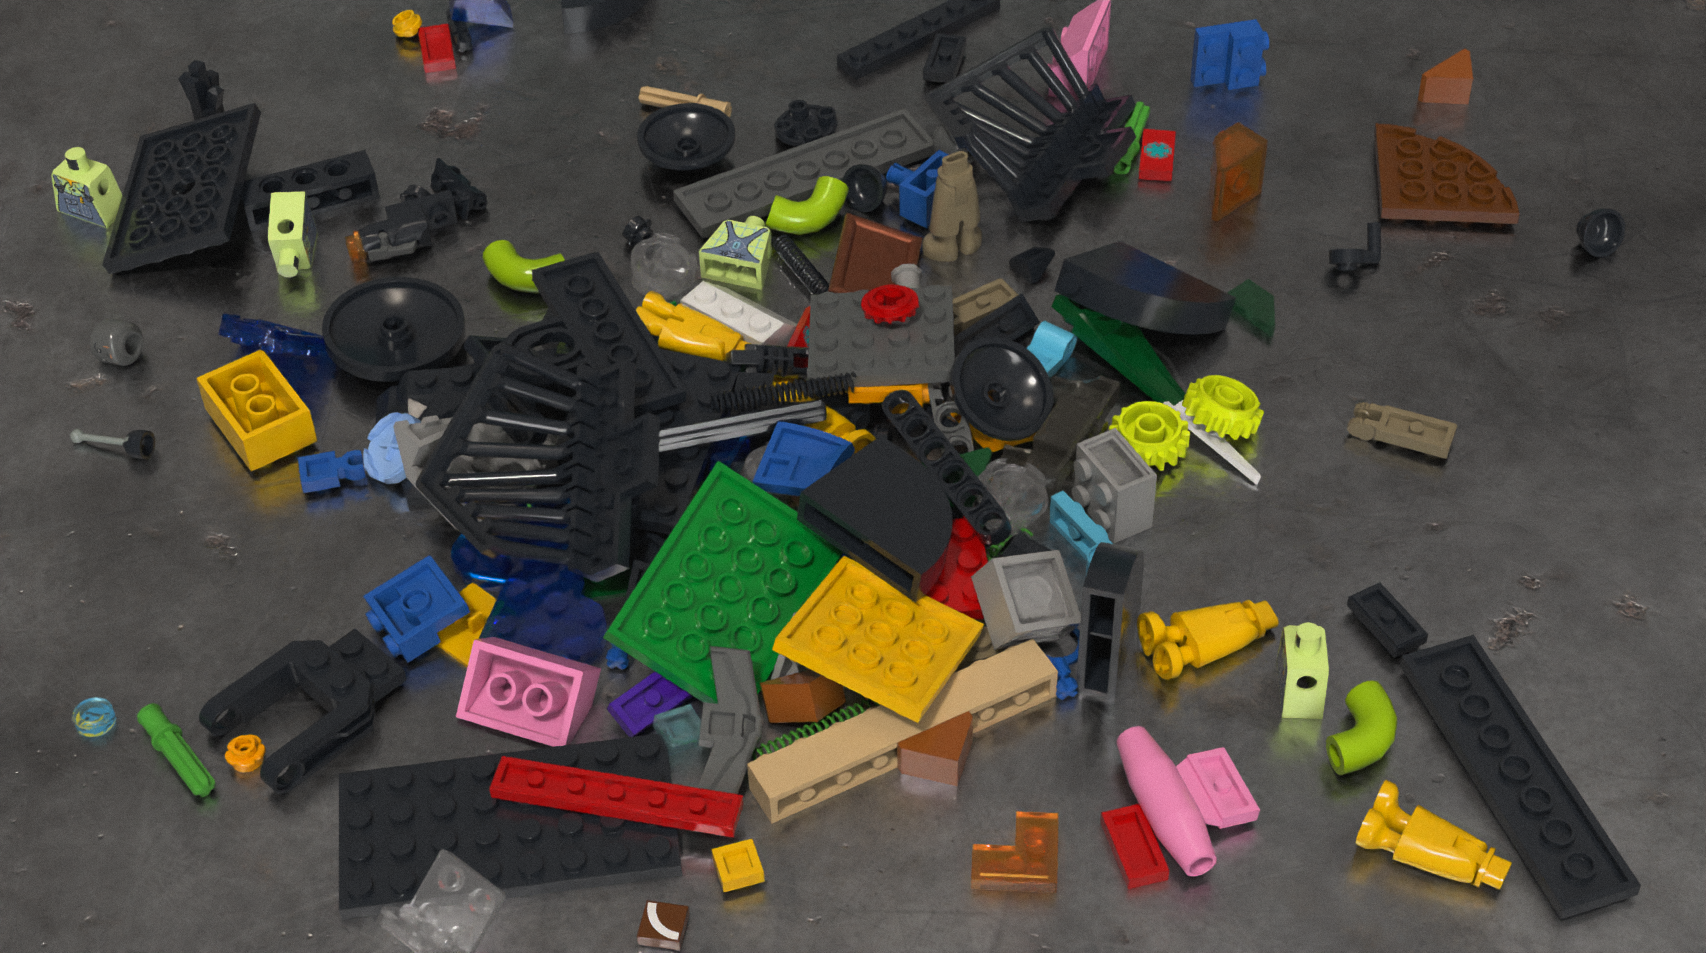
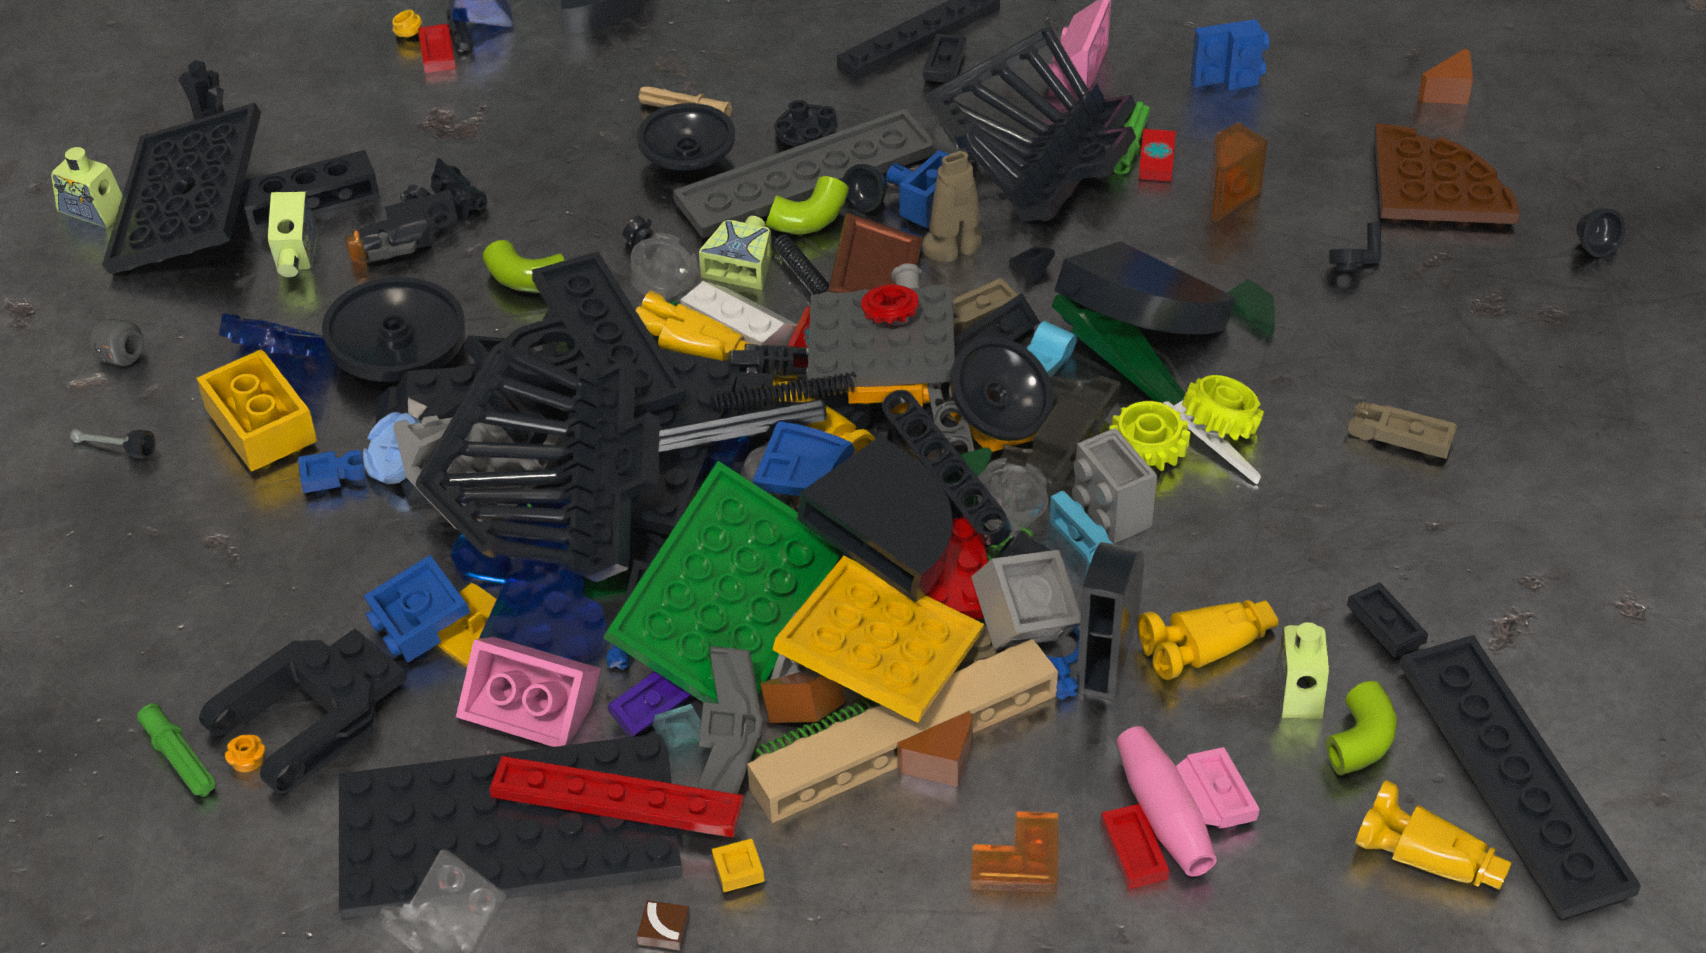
clear light blue tile [72,697,116,737] -> none

